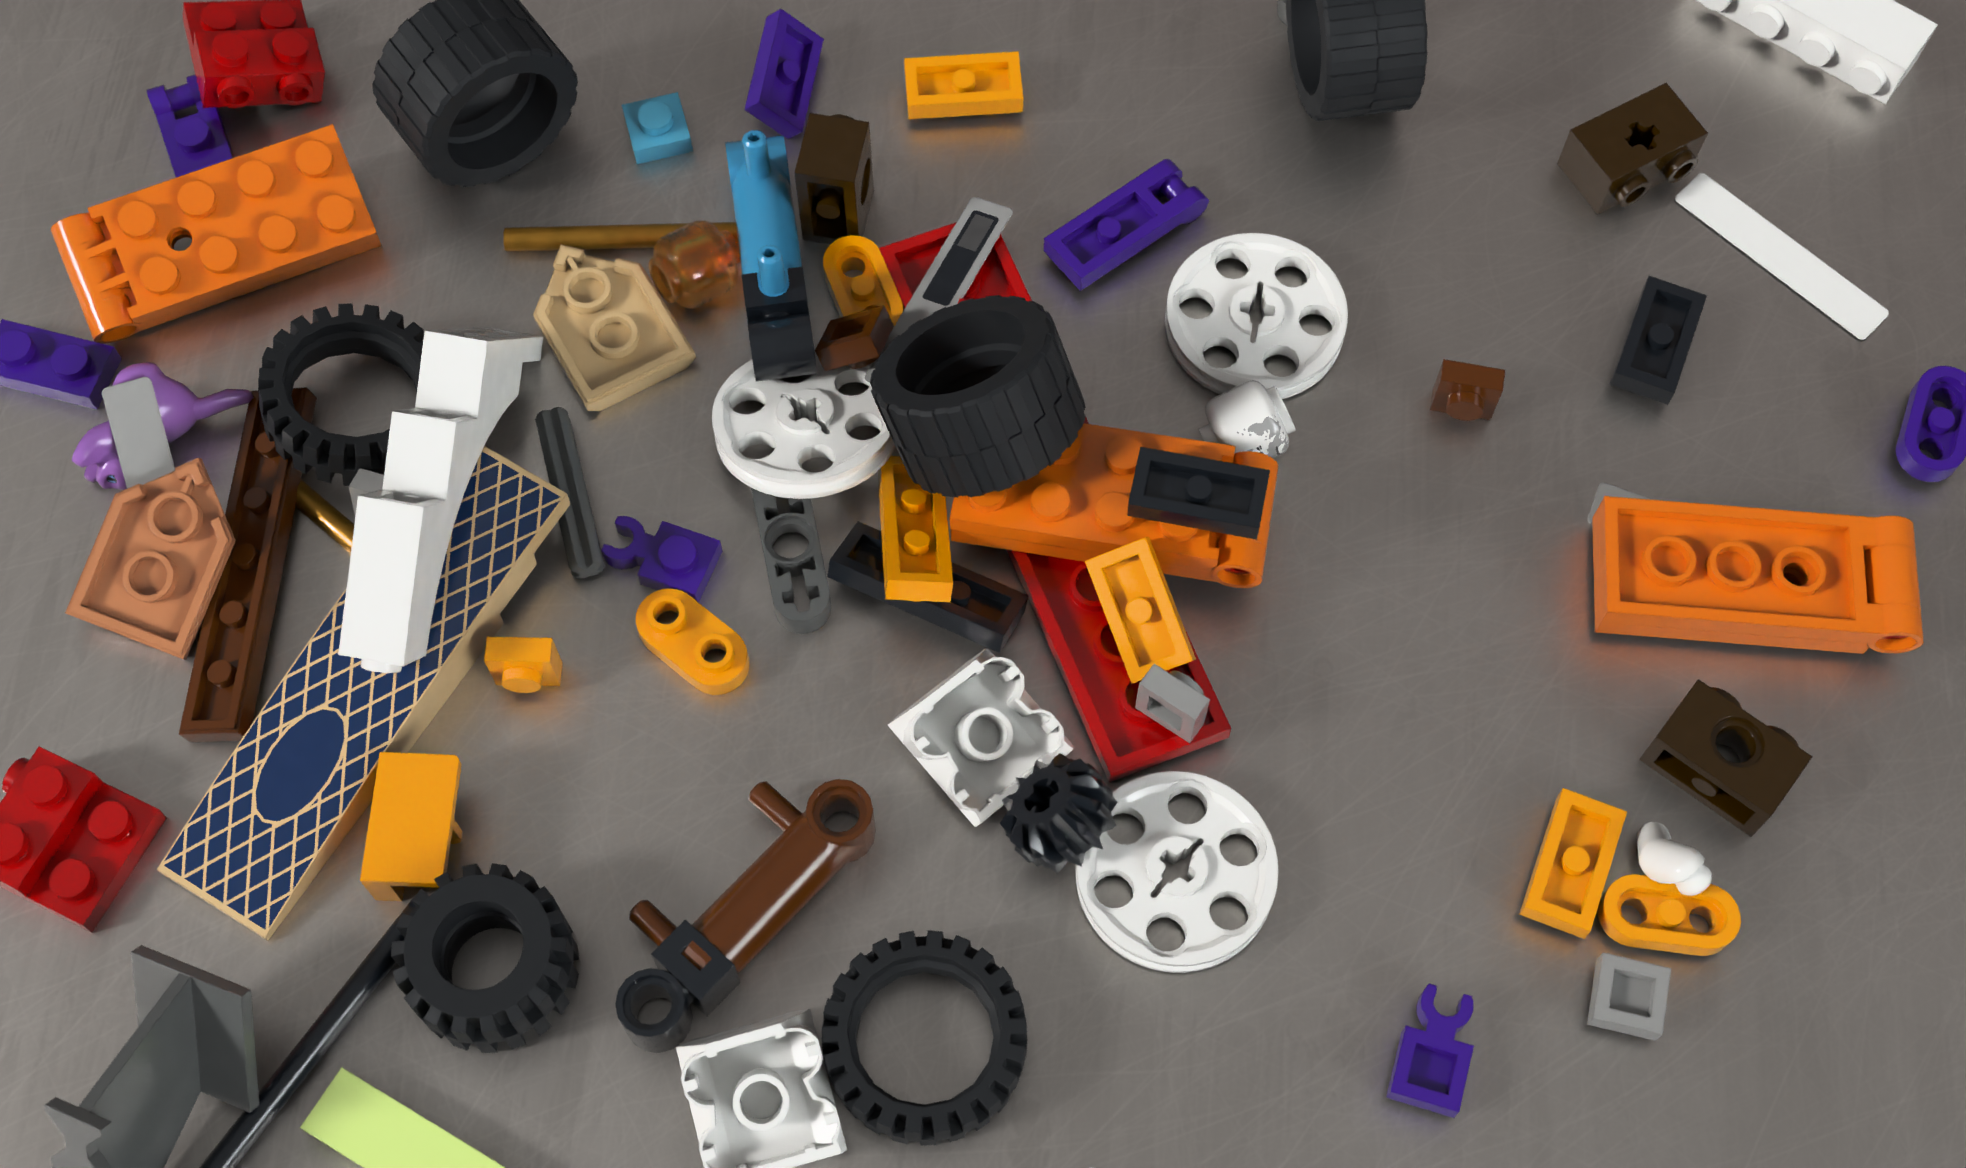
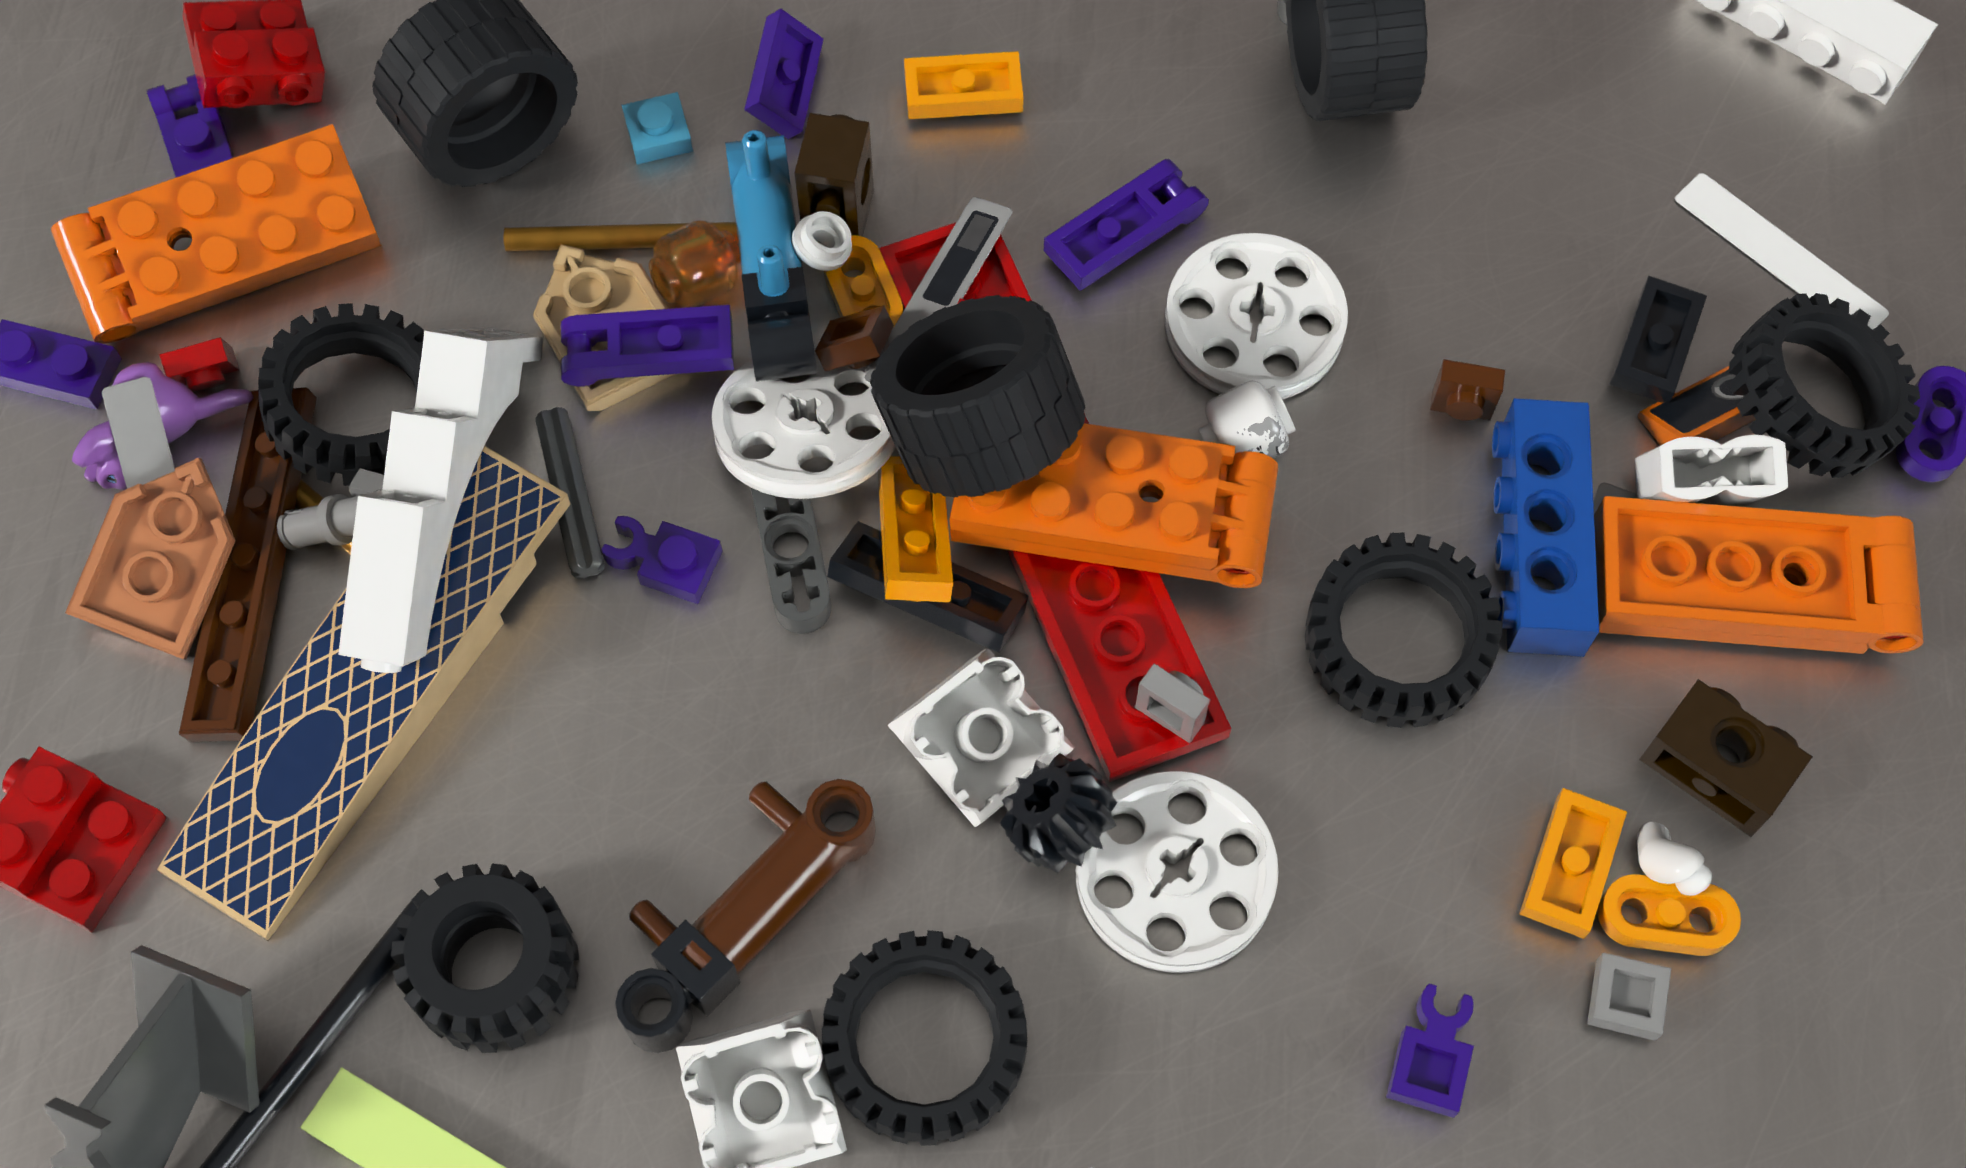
light orange panel [360,752,462,901] -> none
light orange plate [484,637,563,693] -> none
light orange plate [636,588,749,695] -> none
light orange plate [1085,537,1196,684] -> none
black plate [1127,447,1270,540] -> none
dark brown brick [1557,83,1708,215] -> none
none -> red plate [159,337,239,391]
none -> light grey pin [277,489,382,550]
none -> dark purple plate [561,304,734,387]
none -> white plate [792,211,852,271]
none -> black tyre [1305,532,1503,728]
none -> blue brick [1492,398,1599,657]
none -> white brick [1635,435,1788,506]
none -> slope [1637,366,1756,446]
none -> black tyre [1729,293,1920,478]

